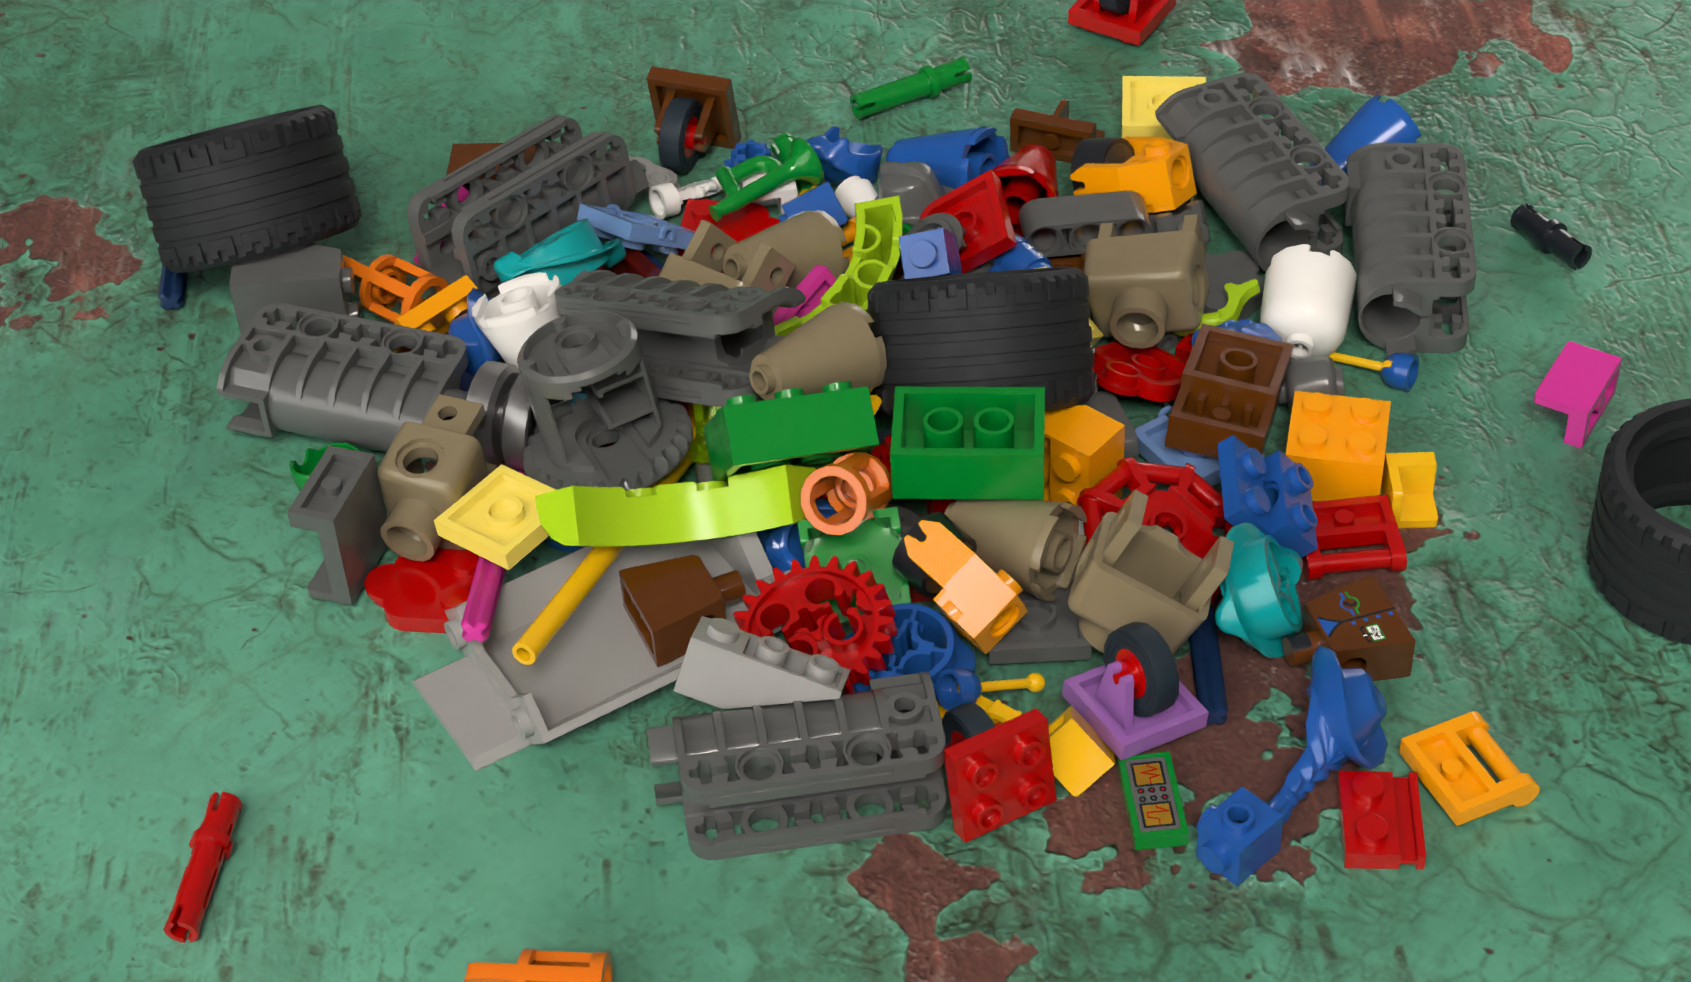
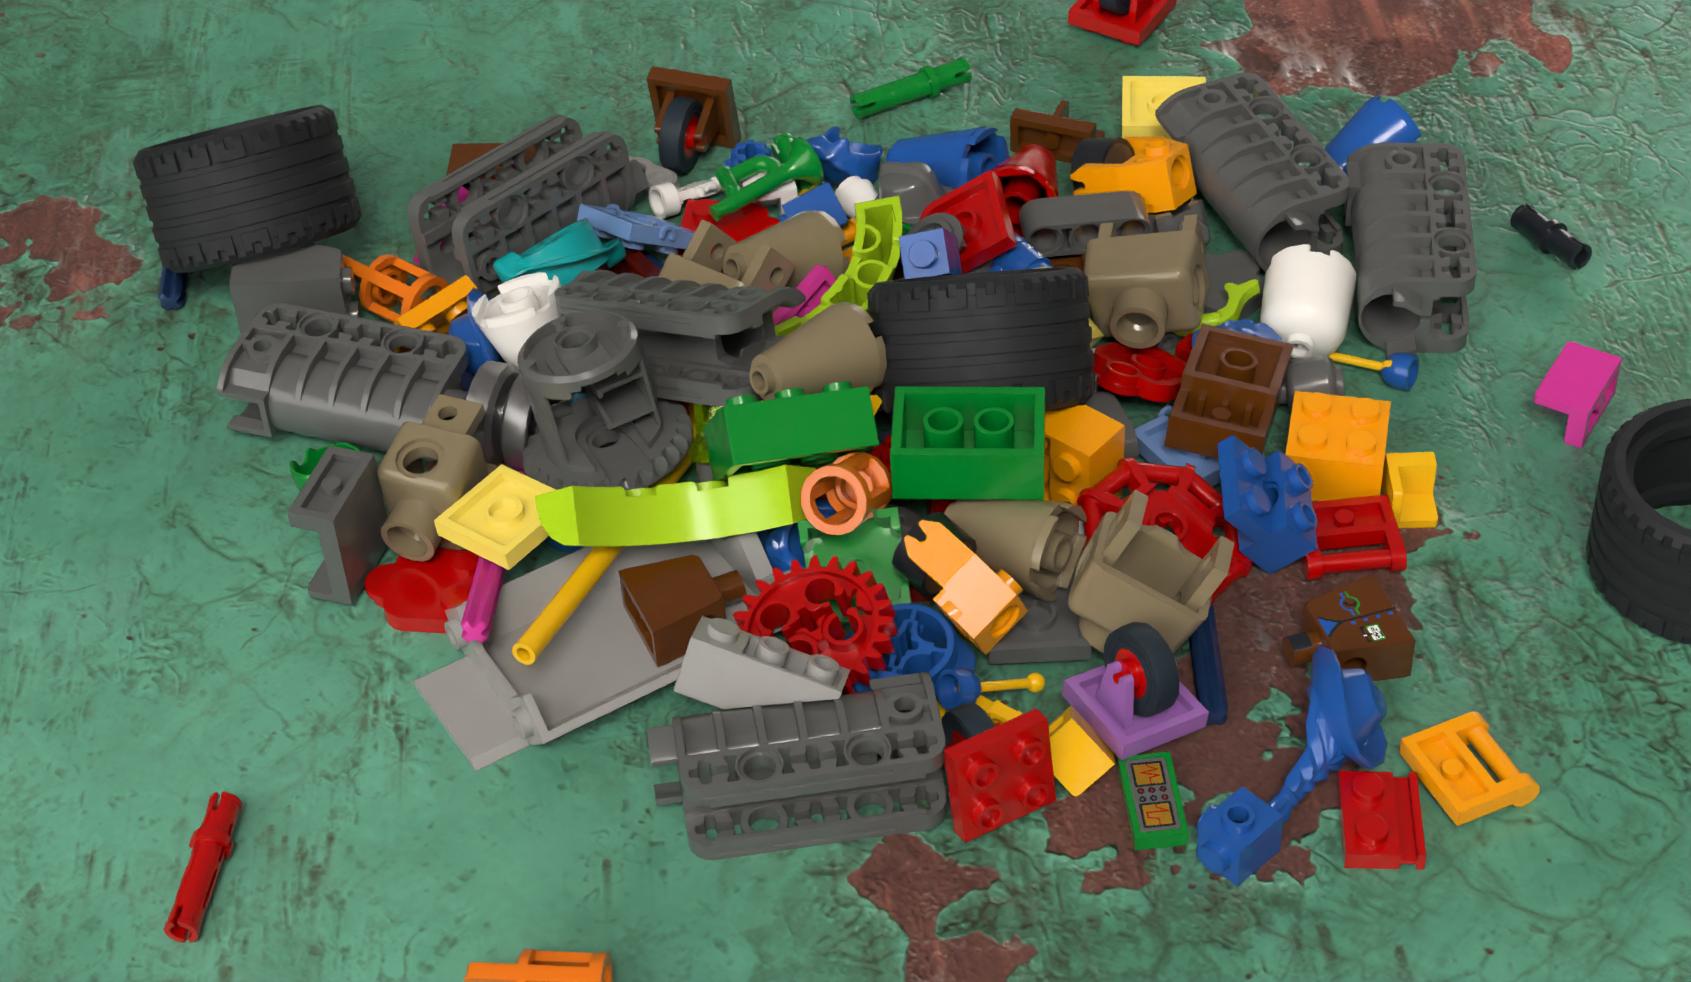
teal piece [1215,522,1303,659] -> none

